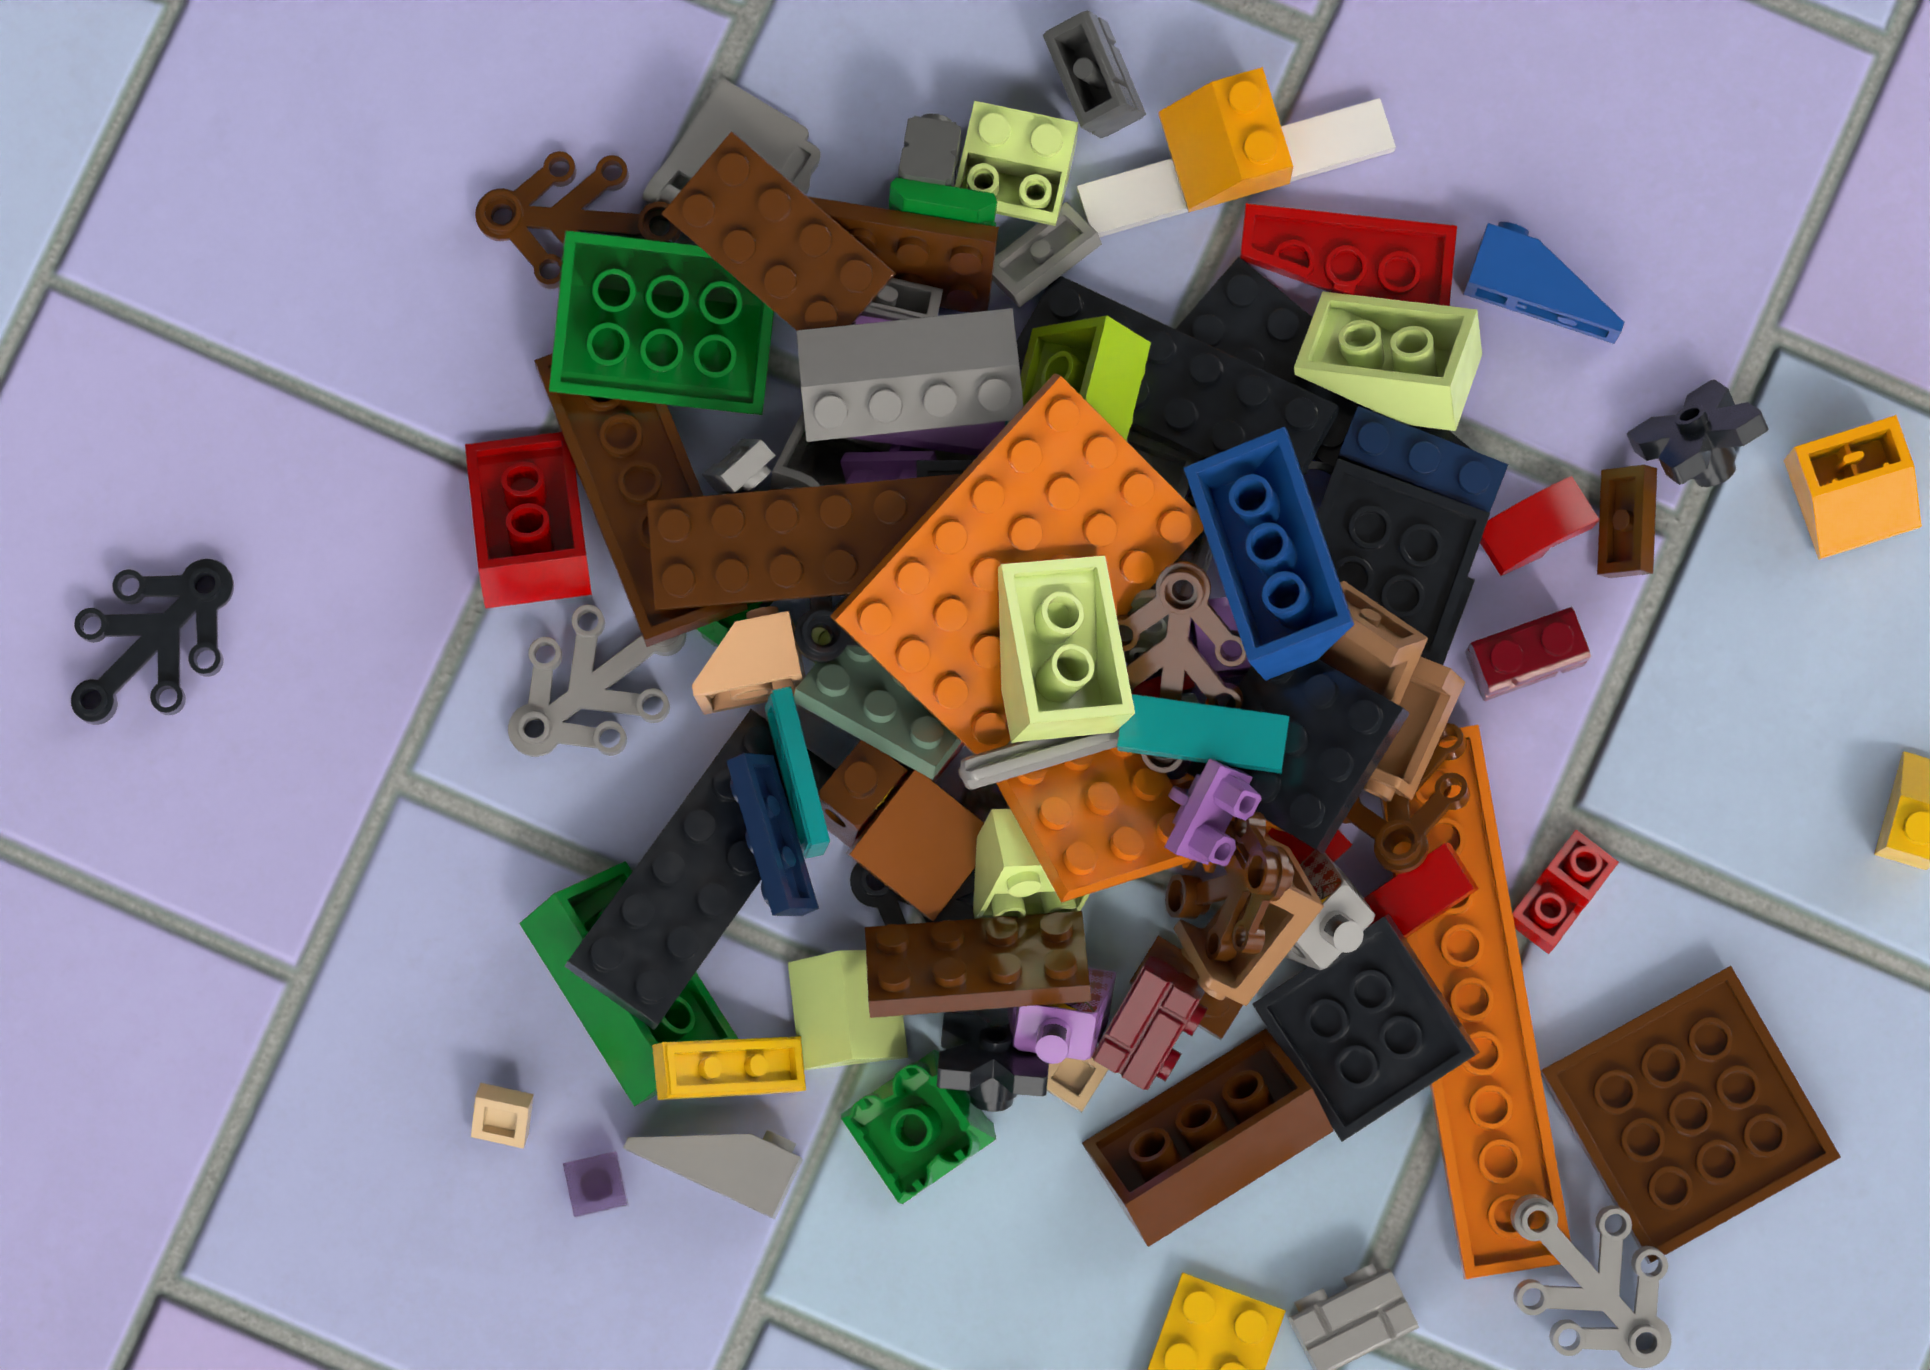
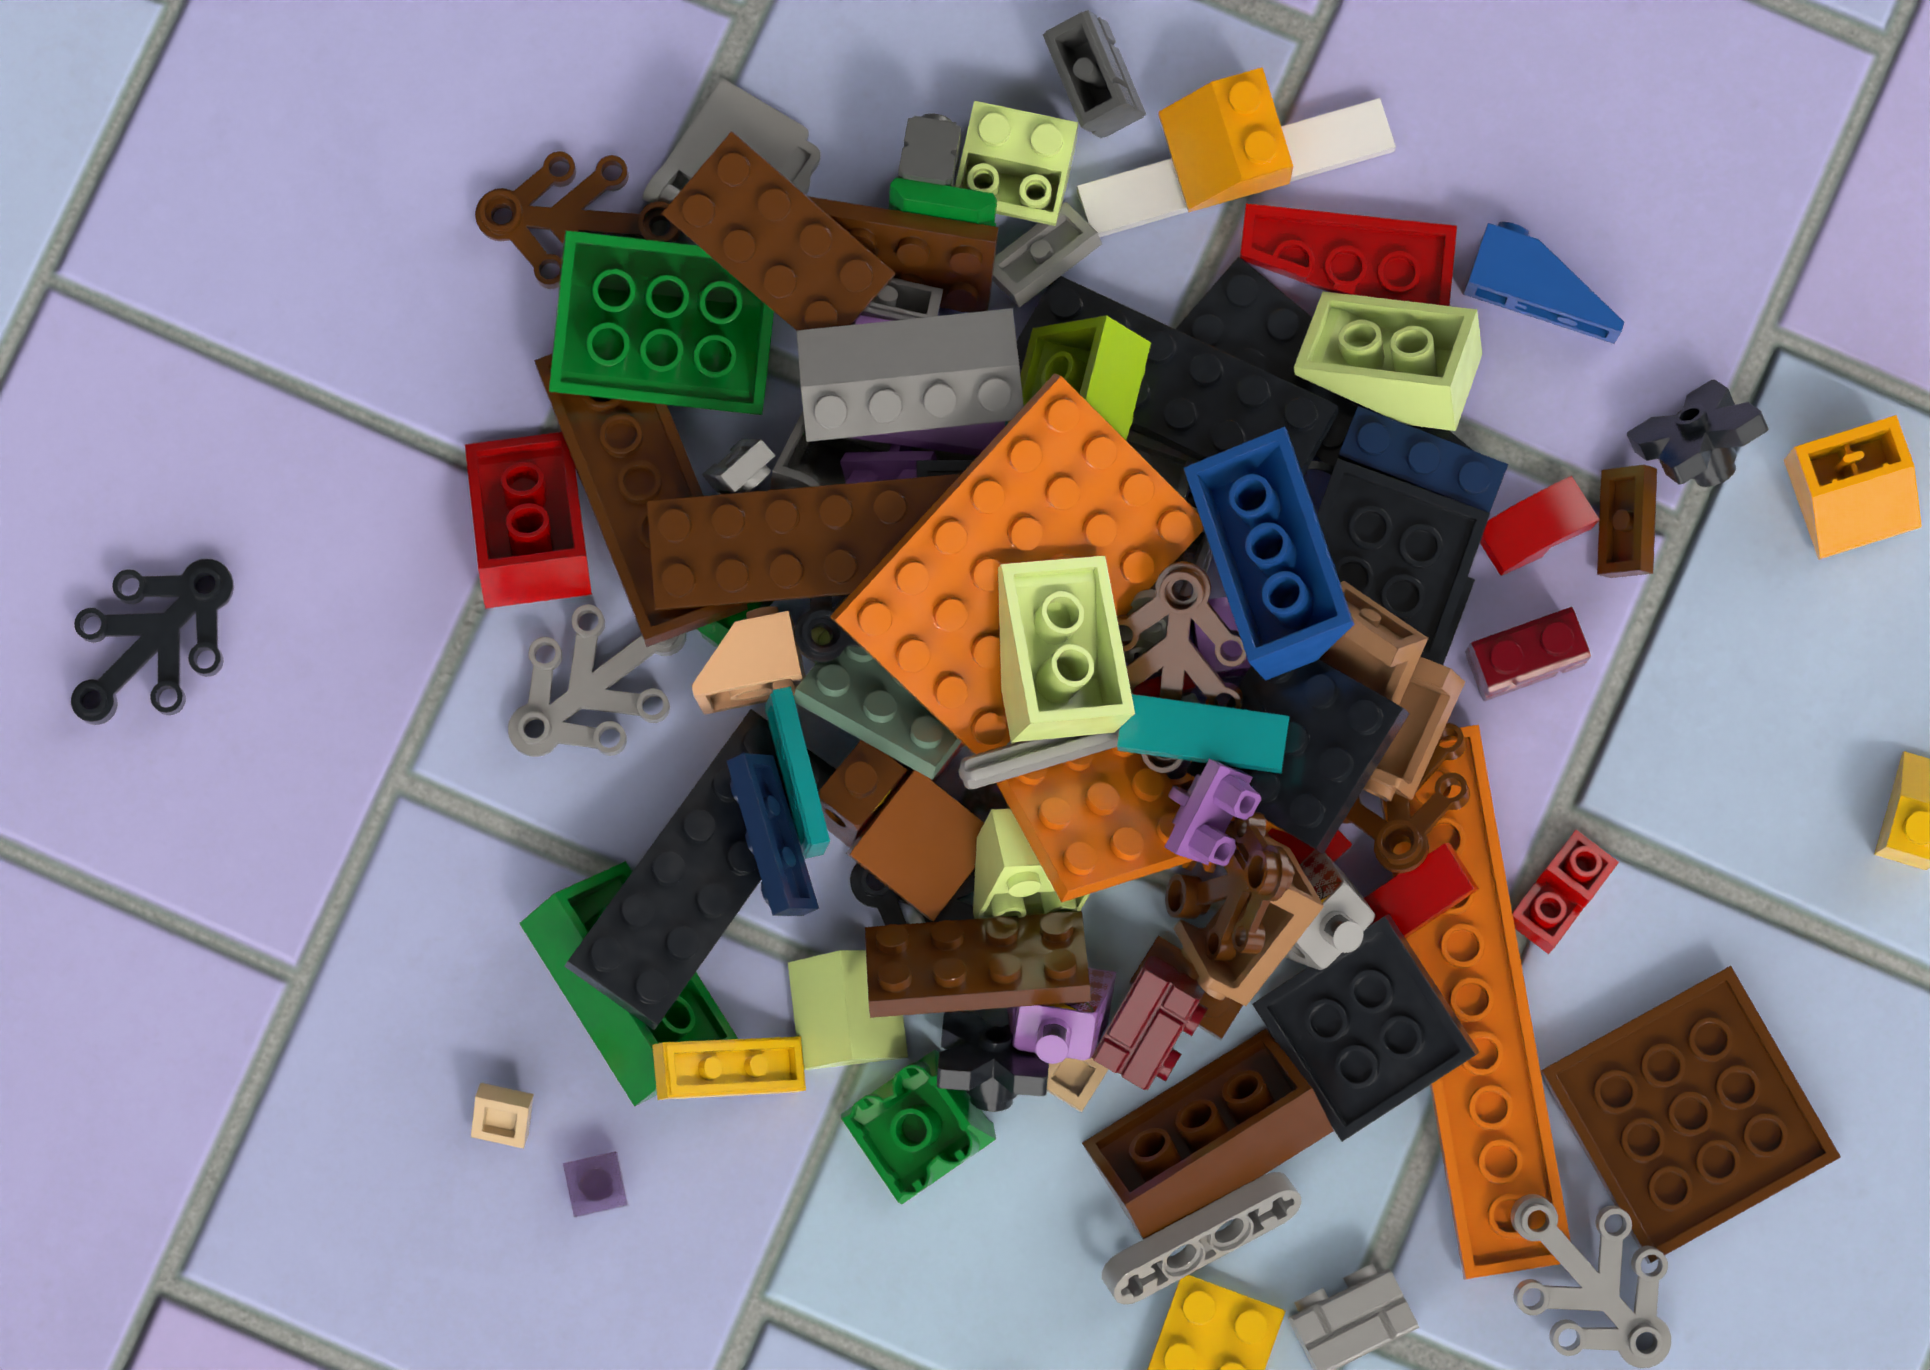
light grey slope [623,1130,803,1219] -> none
none -> light grey beam [1102,1172,1301,1304]

